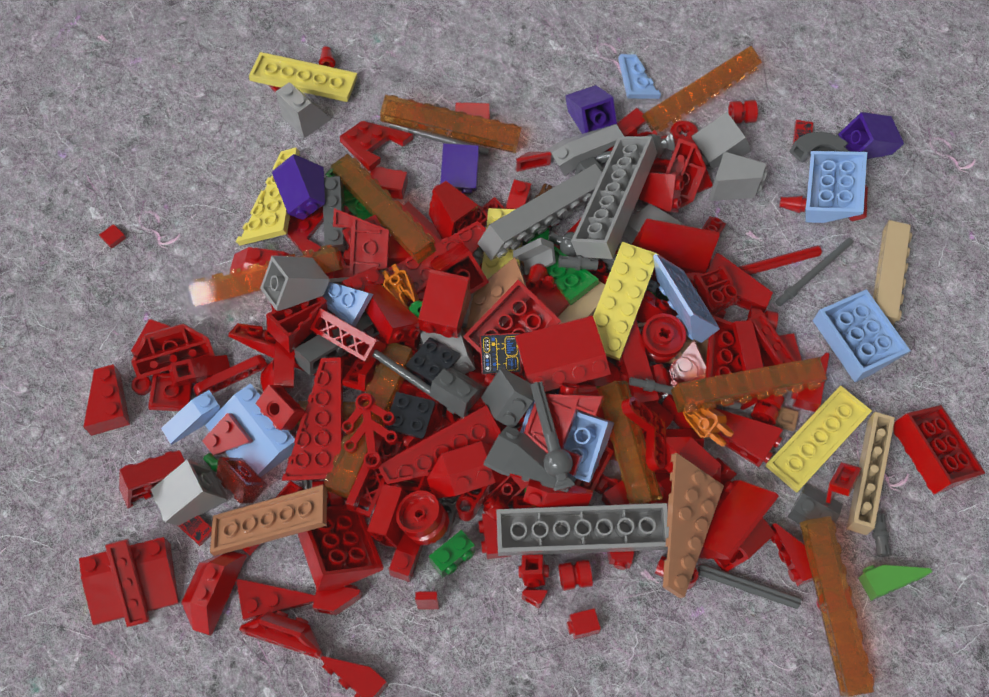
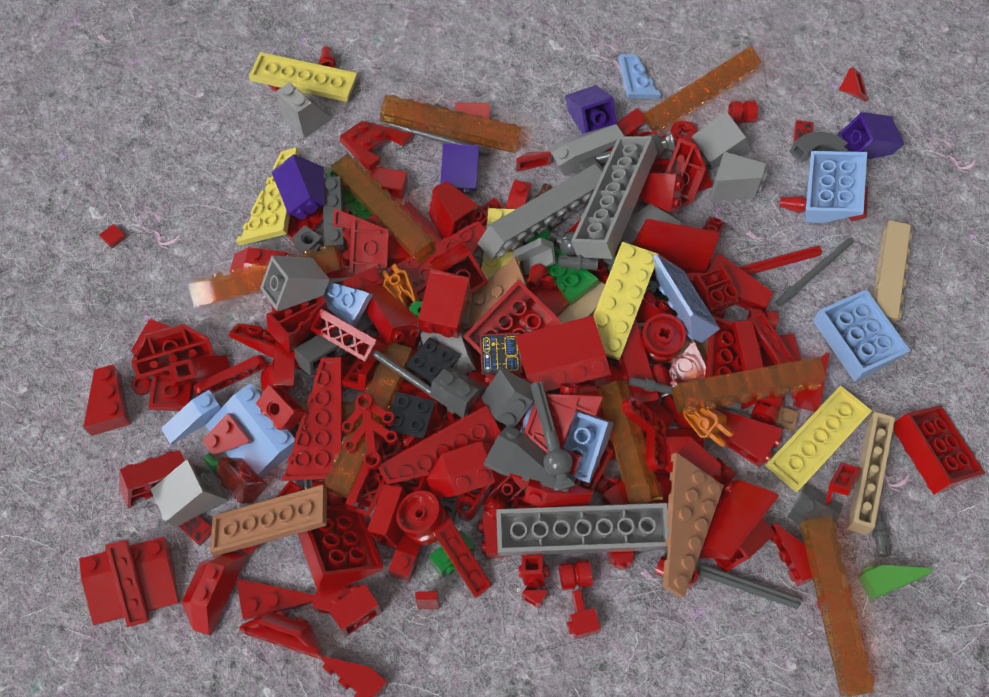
none -> dark grey brick [293,225,324,258]
none -> red slope [327,584,381,637]
none -> red tile [431,518,492,598]
none -> red tile [571,589,586,613]
none -> red slope [839,67,868,102]

